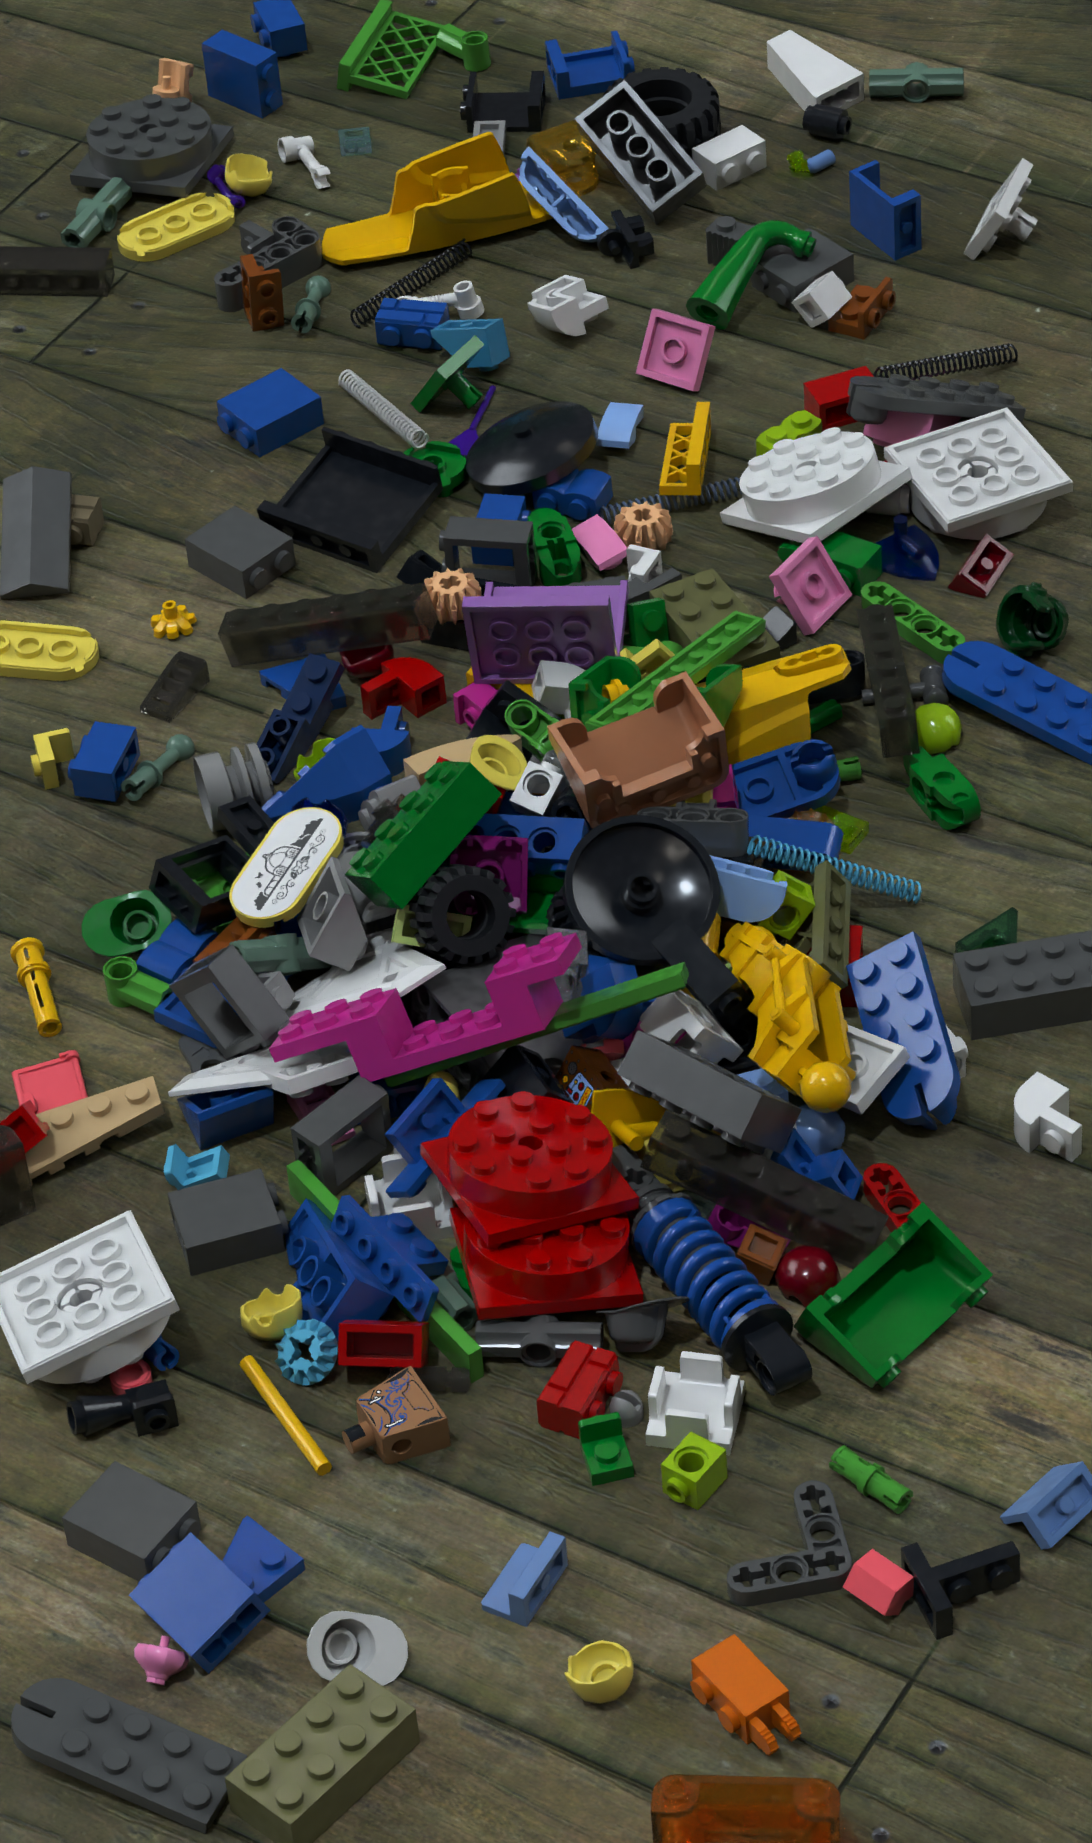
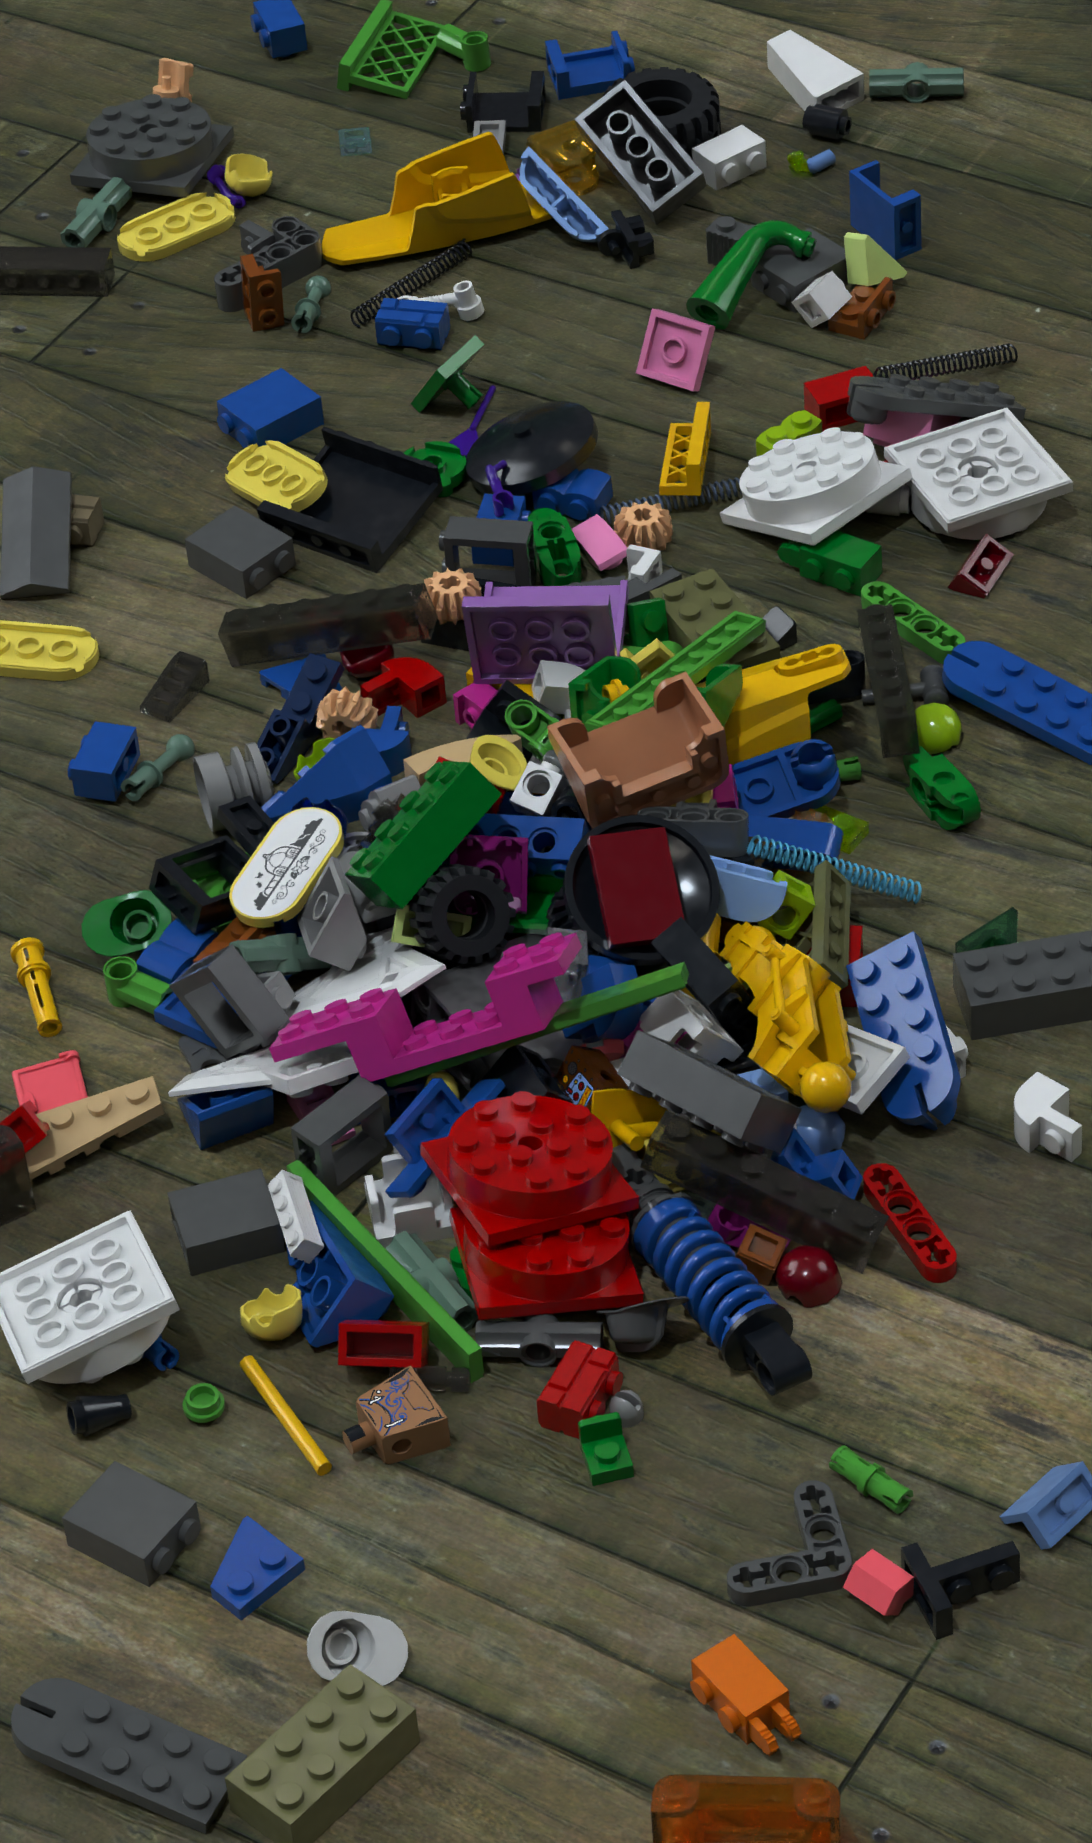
light yellow bracket [30,728,74,790] -> none
coral tile [110,1359,153,1395] -> none
black bracket [125,1379,179,1437] -> none
blue brick [129,1532,271,1674] -> none
bright pink piece [134,1635,189,1686] -> none
yellow plant [151,600,197,639] -> none
medium azure bracket [164,1144,230,1190] -> none
blue brick [201,29,283,119] -> none
medium azure gear [275,1318,338,1386] -> none
white brick [277,135,330,189] -> none
blue bracket [331,1195,449,1322] -> none
white piece [338,369,429,449] -> none
black slope [396,550,442,595] -> none
dark azure slope [430,318,510,372] -> none
medium blue panel [481,1531,568,1627] -> none
white brick [527,275,609,336] -> none
light yellow hair [564,1640,634,1704] -> none
light blue slope [596,402,644,449] -> none
white panel [645,1351,745,1456] -> none
lime brick [661,1431,728,1510] -> none
bright pink tile [769,536,852,636] -> none
green windscreen [793,1202,993,1389] -> none
clear blue shield [875,515,939,581] -> none
white plate [963,158,1038,260] -> none
dark green helmet [996,582,1069,659] -> none
none -> bright green plate [182,1383,225,1423]
none -> light yellow tile [225,440,328,512]
none -> white piece [268,1170,324,1264]
none -> light nougat gear [316,686,378,739]
none -> dark purple piece [485,460,514,517]
none -> dark red tile [587,827,685,950]
none -> yellowish green slope [844,232,907,286]

